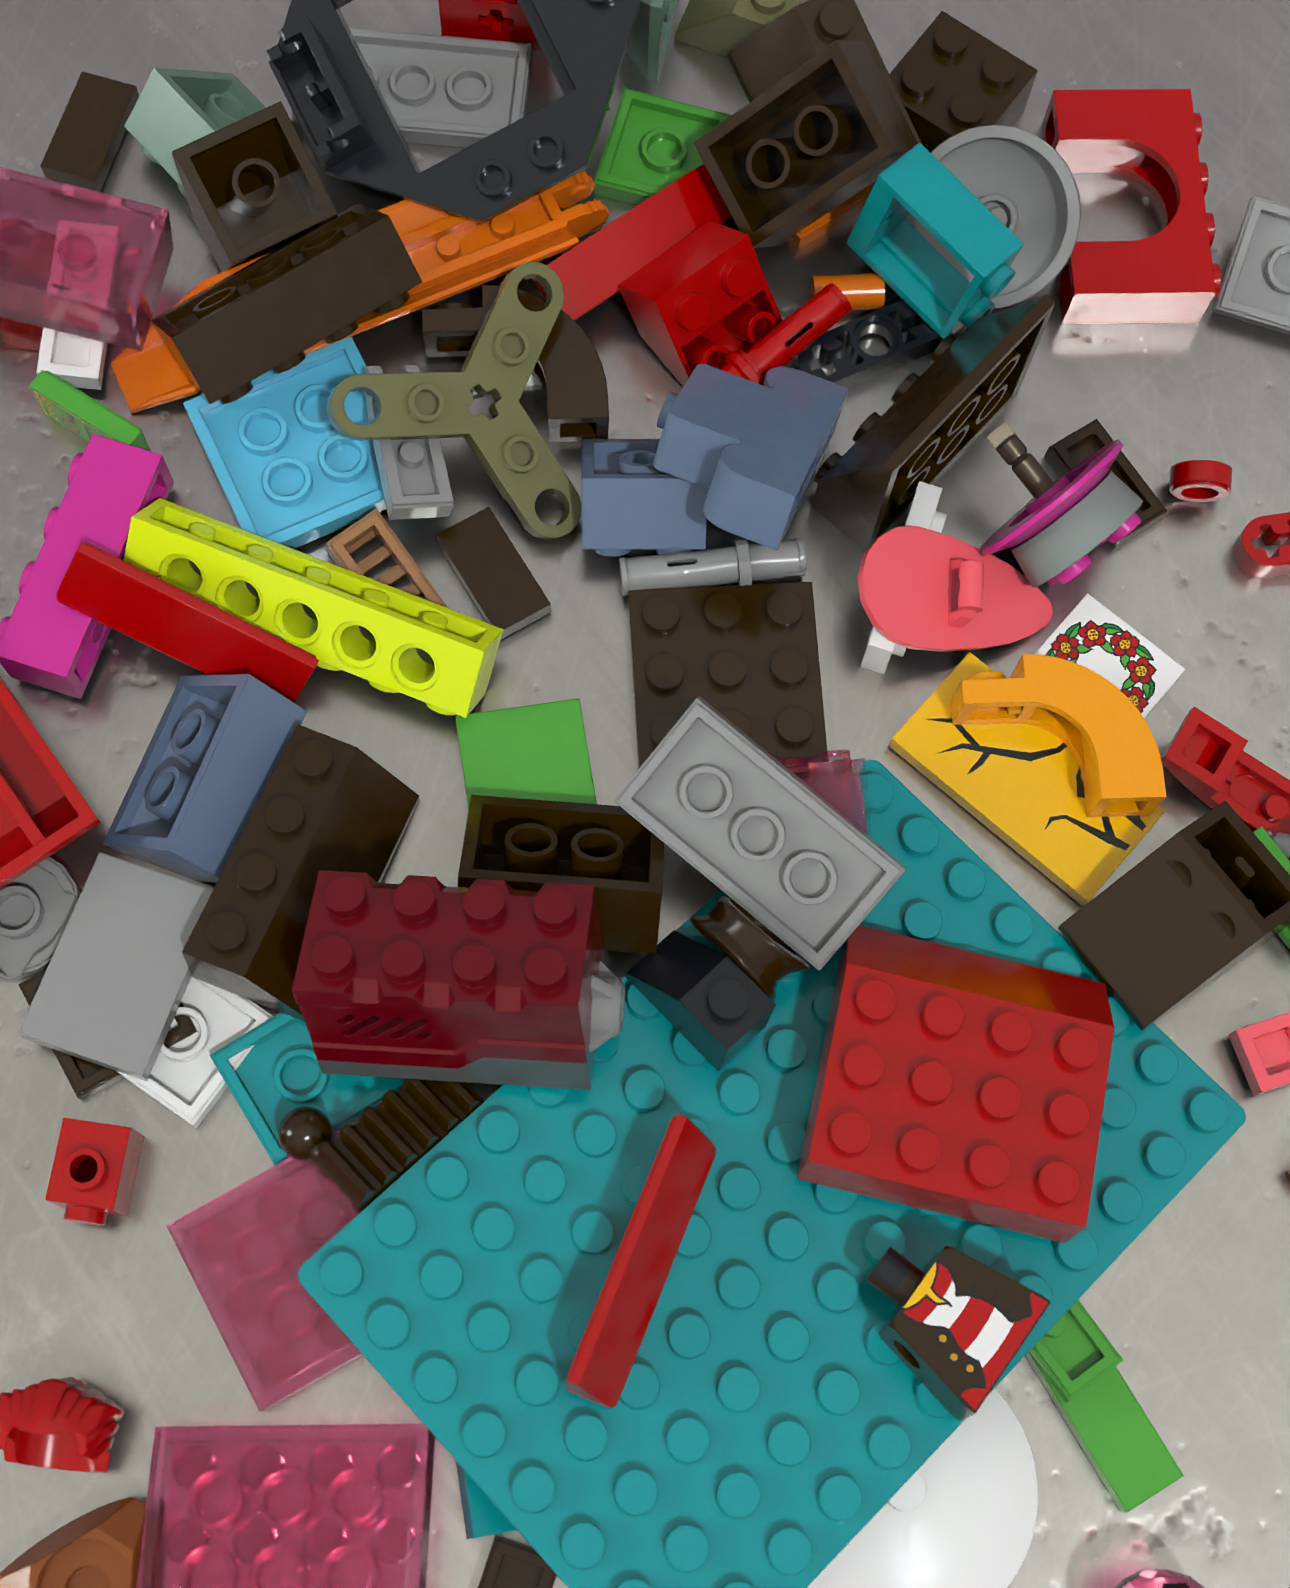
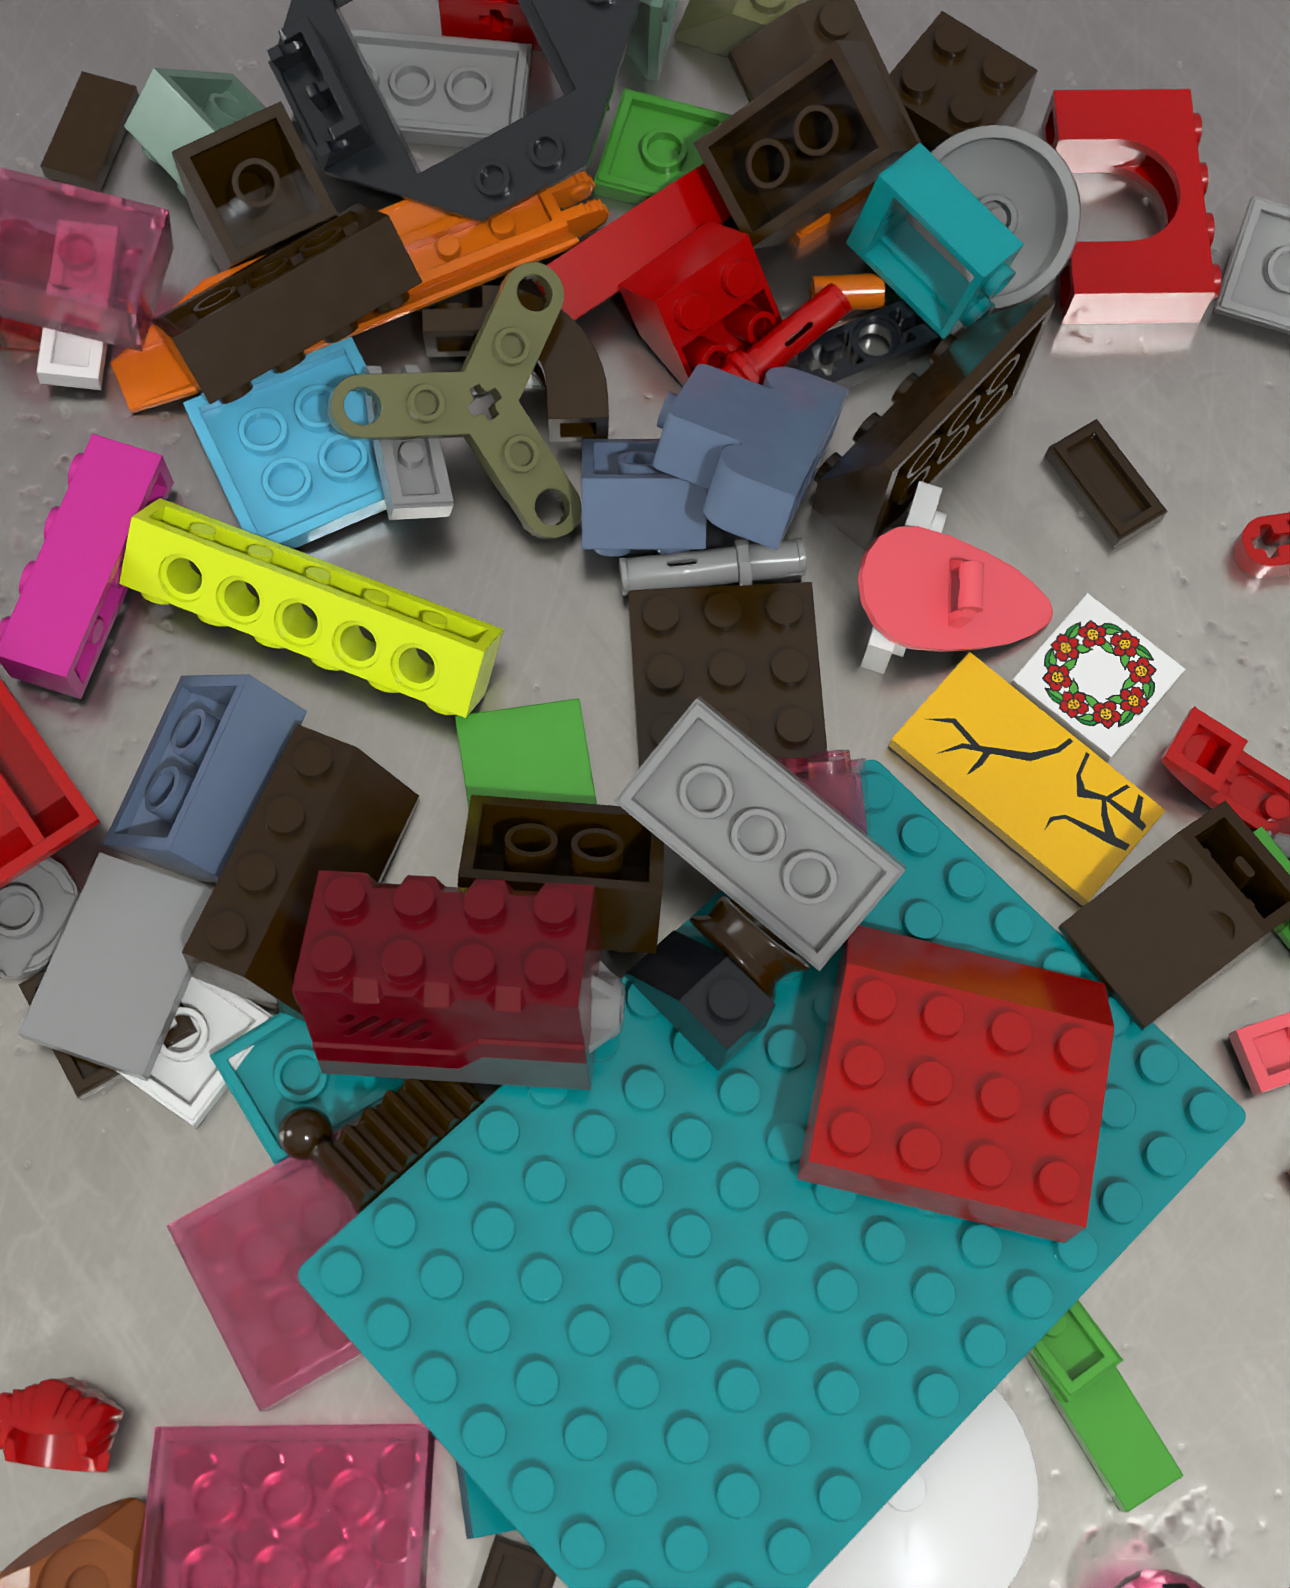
bright green tile [29,370,151,451] -> none
red brick [45,1118,144,1226] -> none
red slope [56,542,319,702] -> none
medium nougat slope [325,508,448,608] -> none
dark brown tile [436,507,551,639] -> none
red slope [564,1113,716,1408] -> none
torso [865,1246,1051,1421] -> none
light orange arch [951,654,1166,817] -> none
piece [980,421,1143,587] -> none
red tile [1169,460,1232,502] -> none

